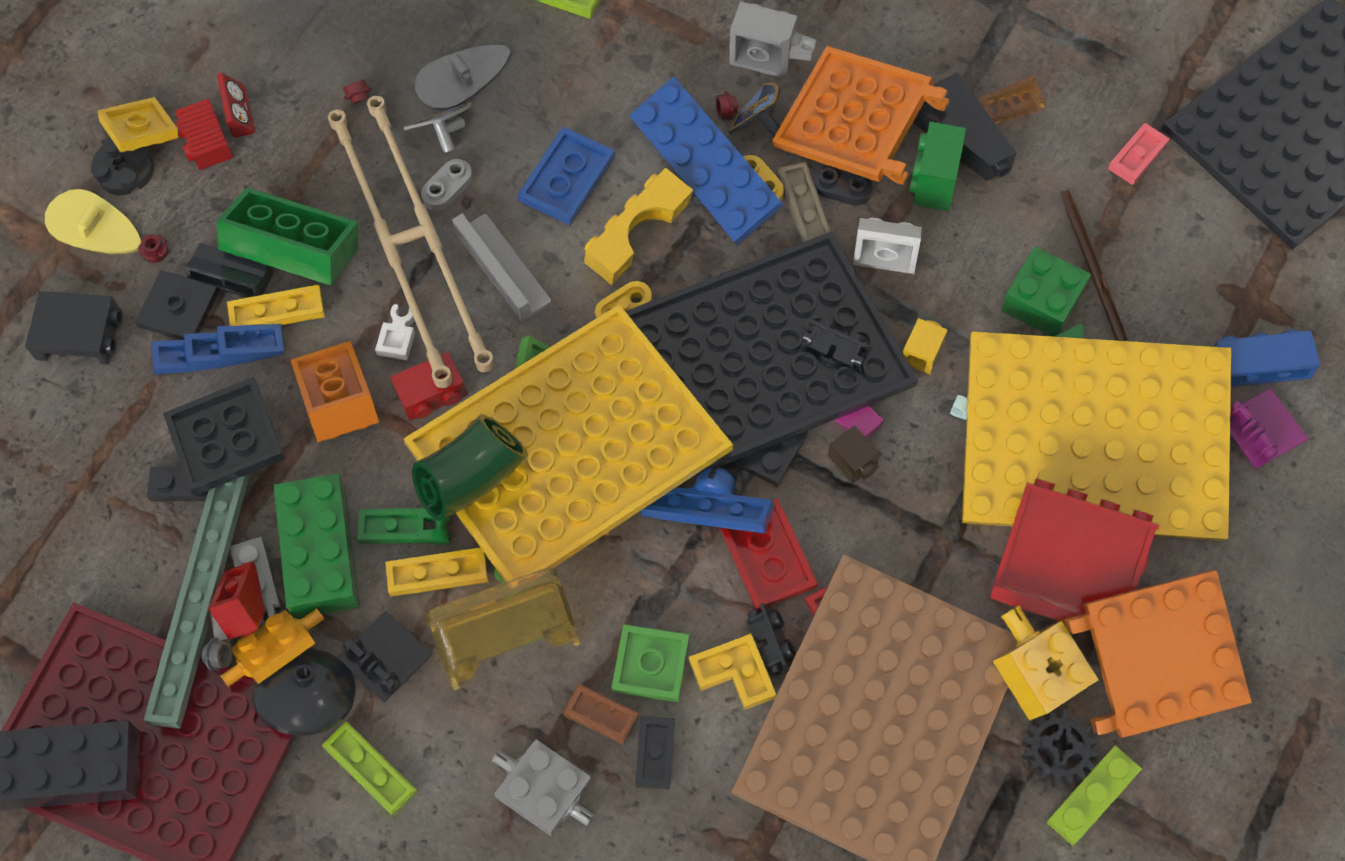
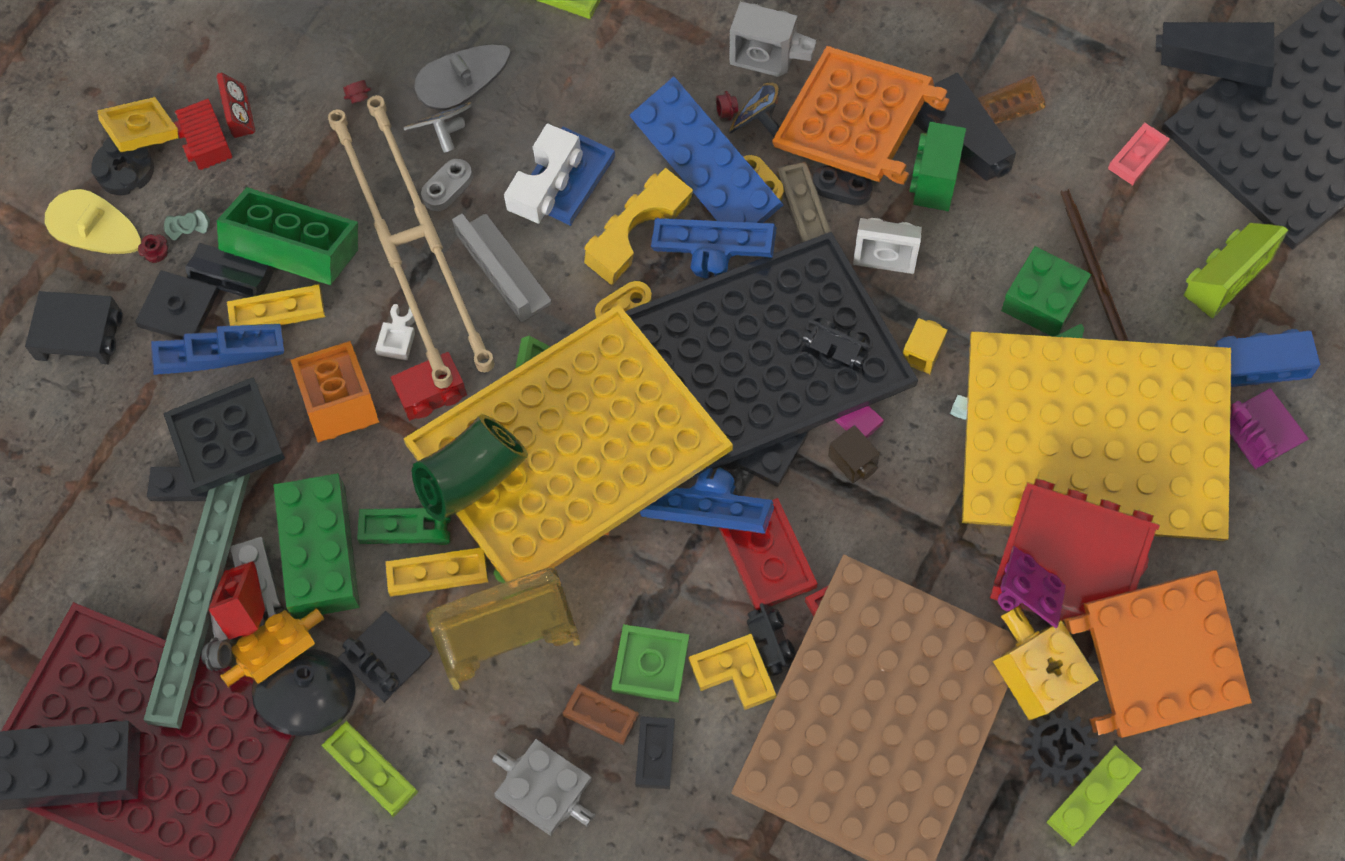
none -> sand green piece [164,208,210,241]
none -> white arch [504,123,583,224]
none -> blue plate [651,218,777,279]
none -> magenta hinge [998,546,1066,628]
none -> black slope [1155,22,1274,88]
none -> lime slope [1183,223,1288,319]

